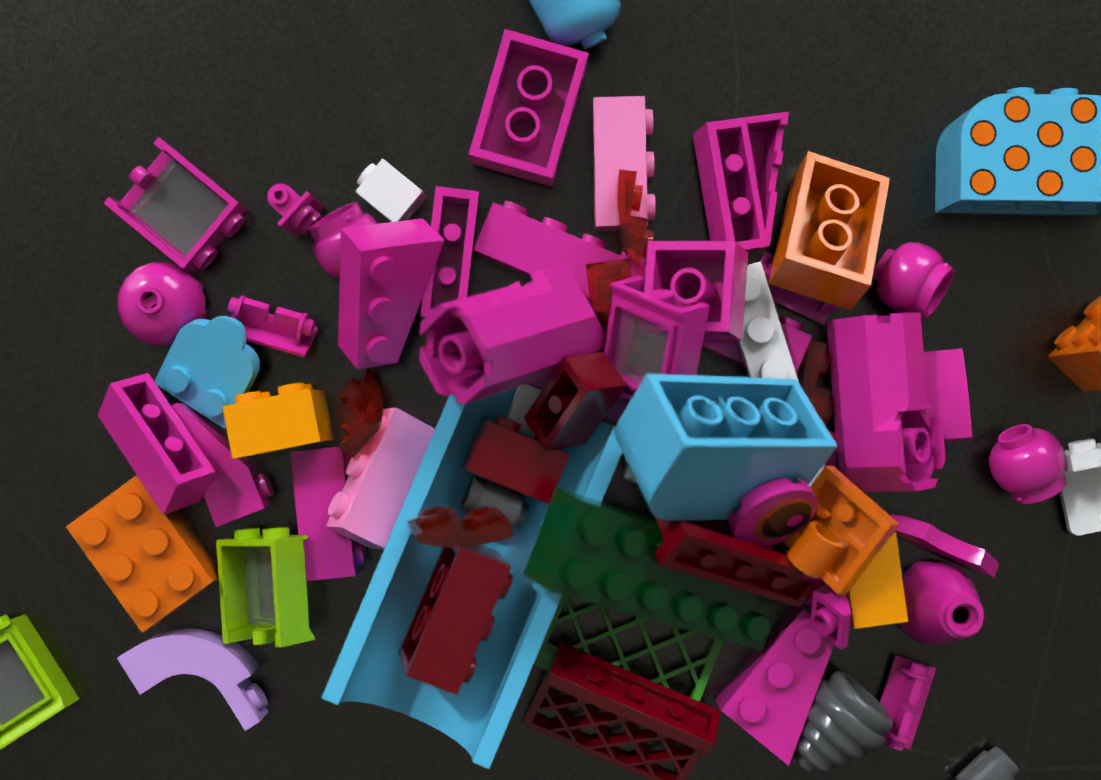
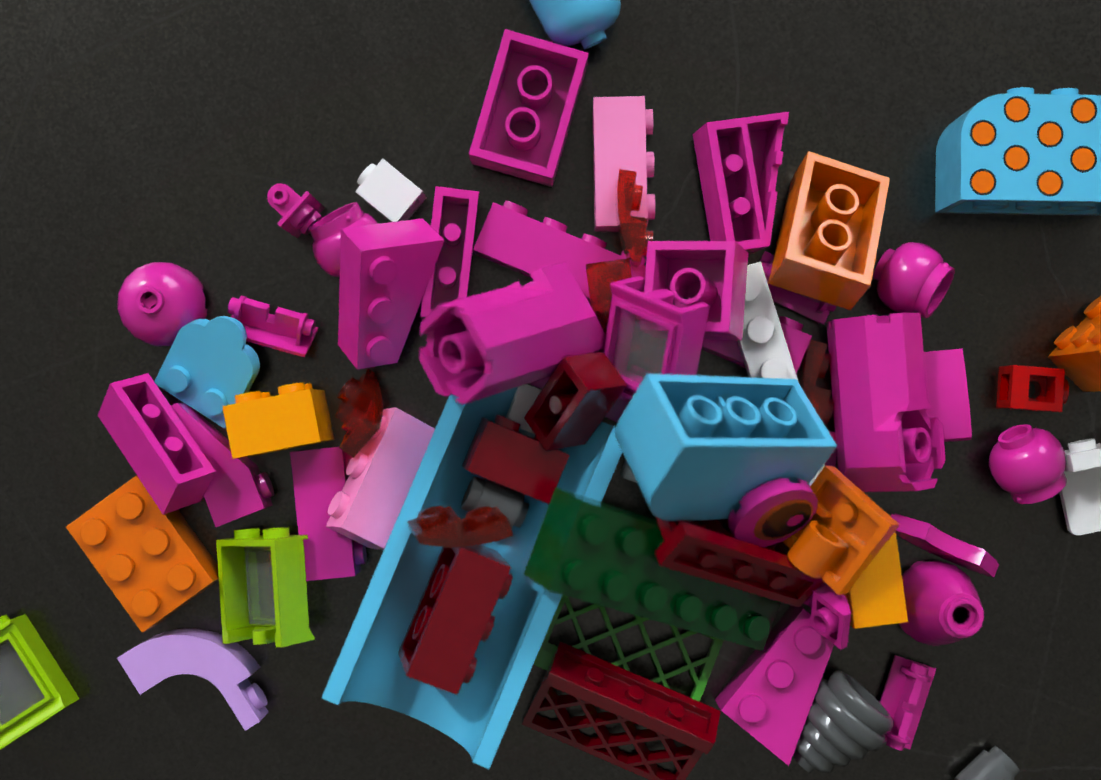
window [104,137,248,273] -> none
none -> red brick [996,365,1069,412]

